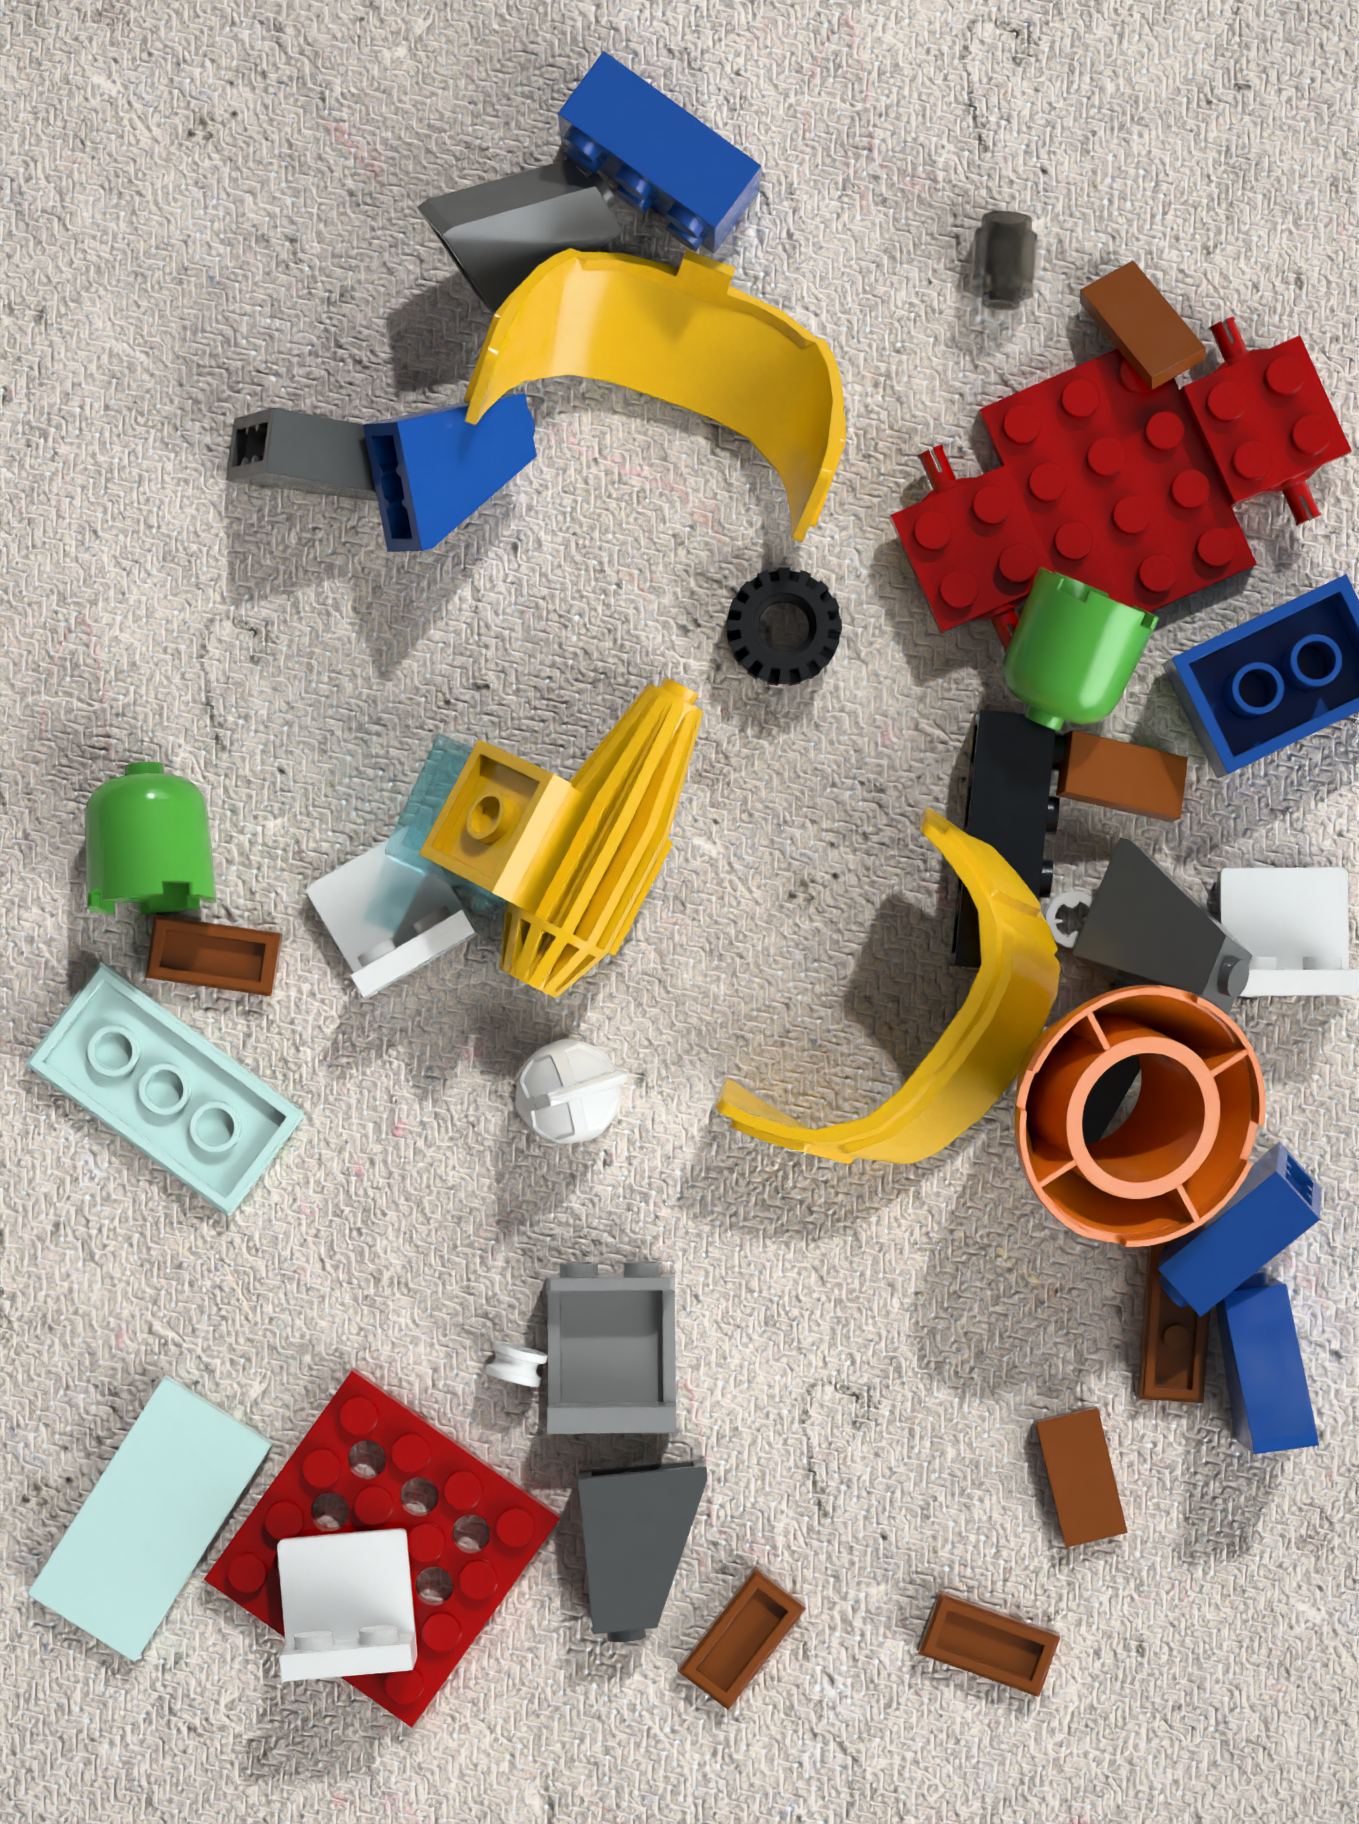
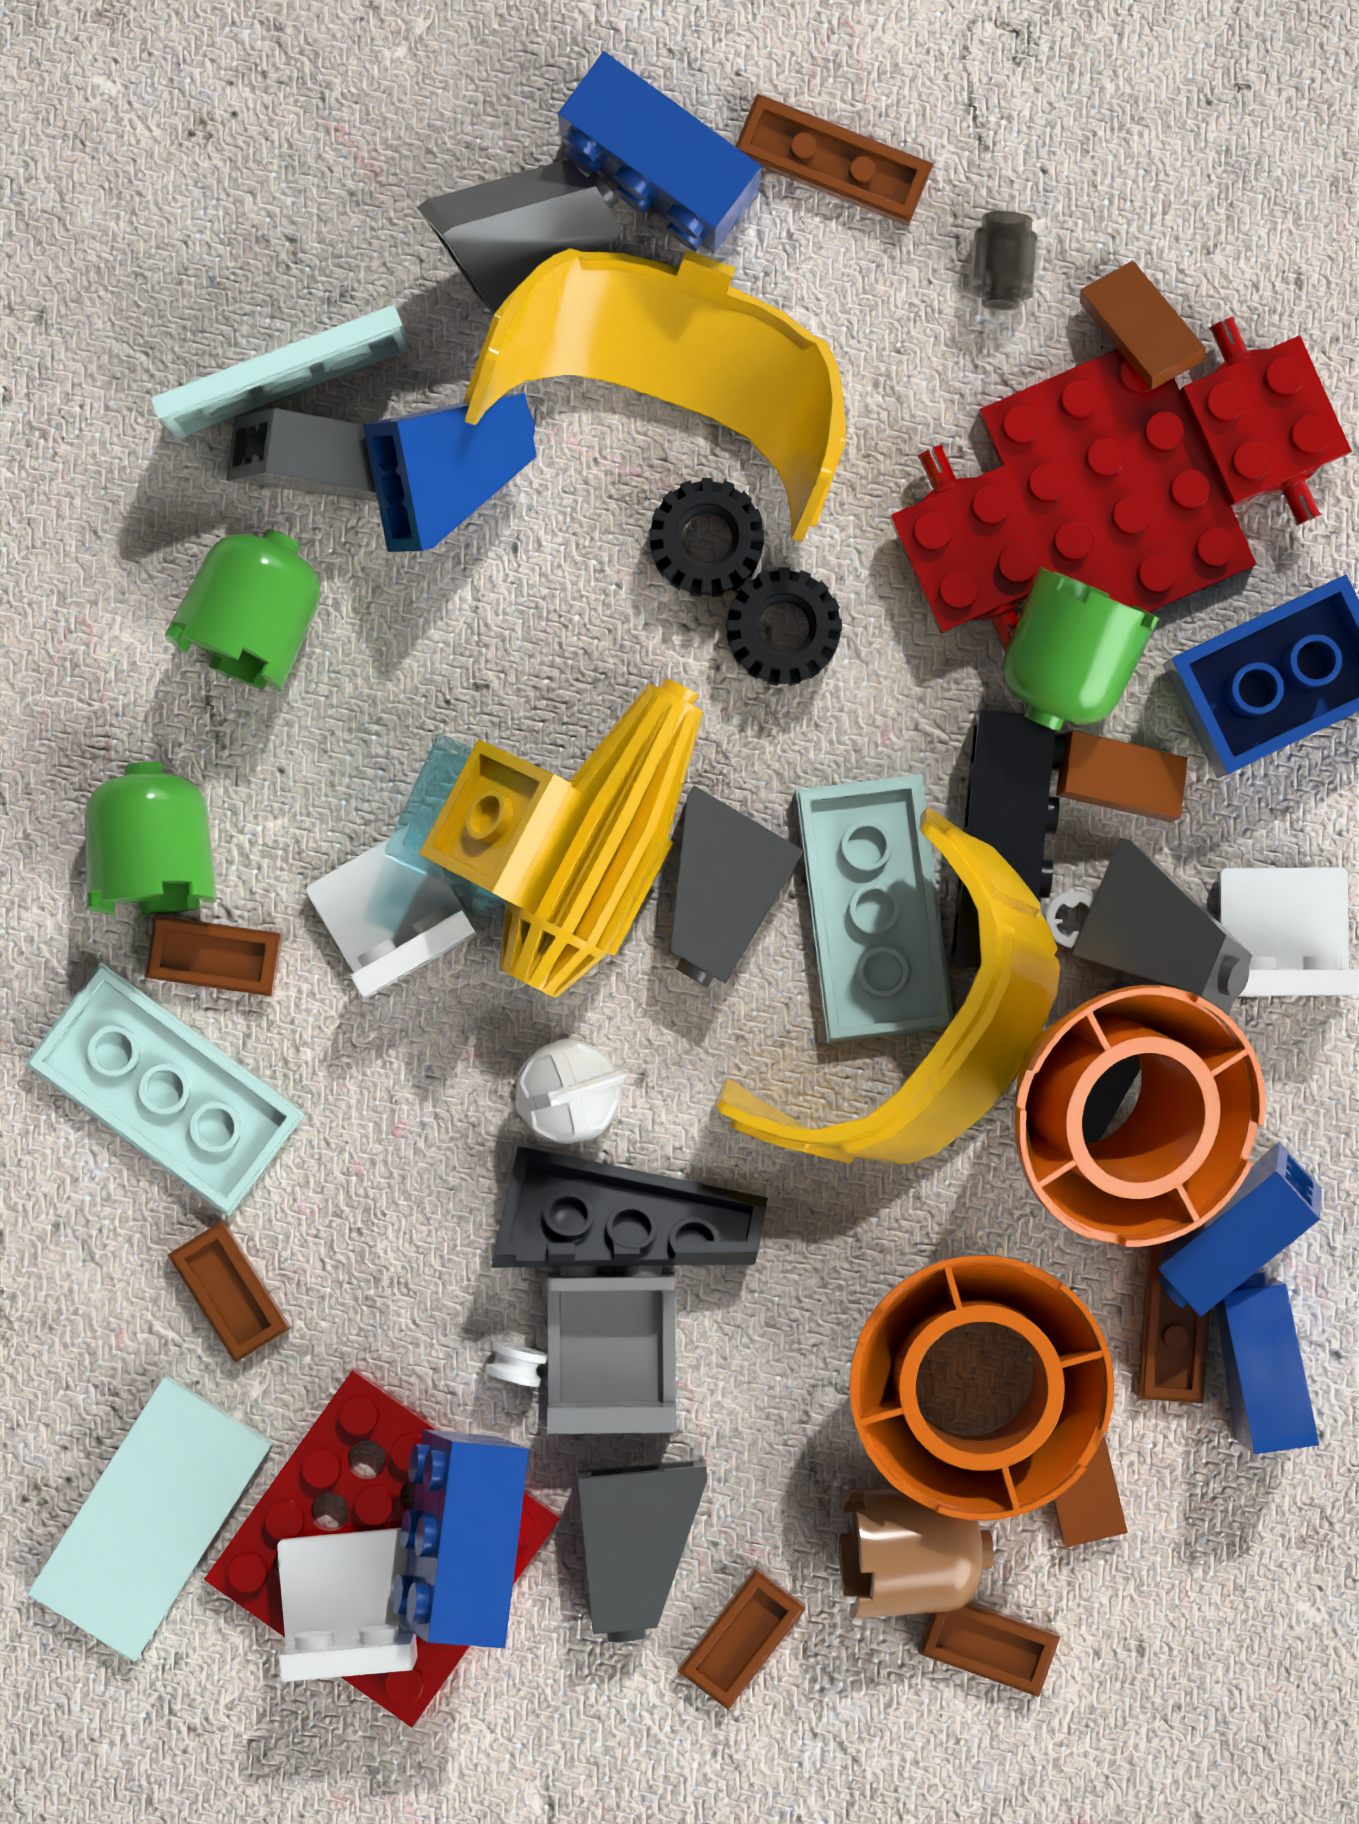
none -> light aqua tile [150,304,411,439]
none -> bright green cylinder [165,529,321,692]
none -> dark orange tile [168,1220,291,1363]
none -> blue brick [393,1429,529,1649]
none -> black wing [491,1146,768,1268]
none -> black tyre [650,478,764,597]
none -> dark grey slope [670,785,804,988]
none -> dark orange tile [735,93,934,227]
none -> light aqua tile [795,774,953,1043]
none -> medium nougat cylinder [839,1489,994,1618]
none -> orange cone [849,1254,1114,1521]

